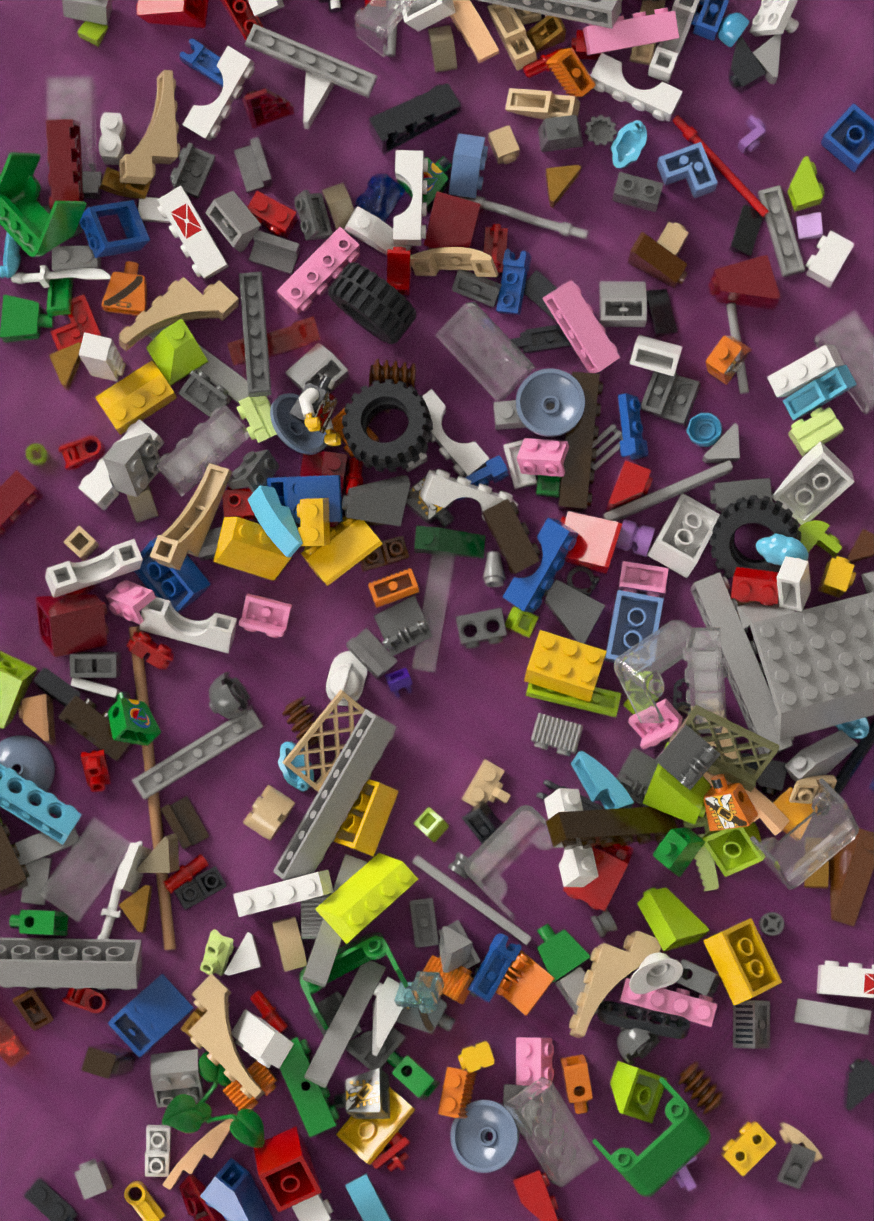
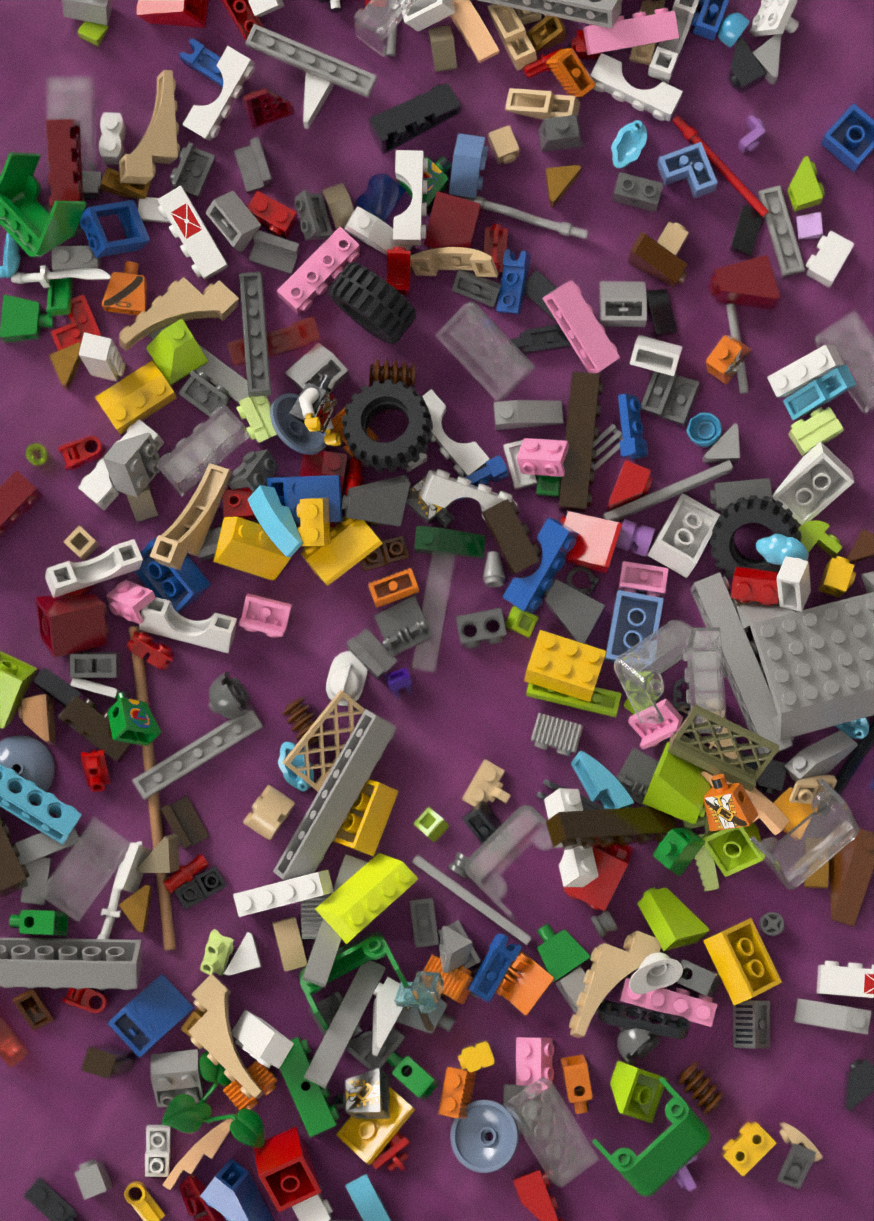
red axle [250,990,288,1032] -> none
sand blue dish [516,368,585,437] -> none
dark grey piece [585,114,617,146] -> none
dark grey hinge [655,724,721,790] -> none

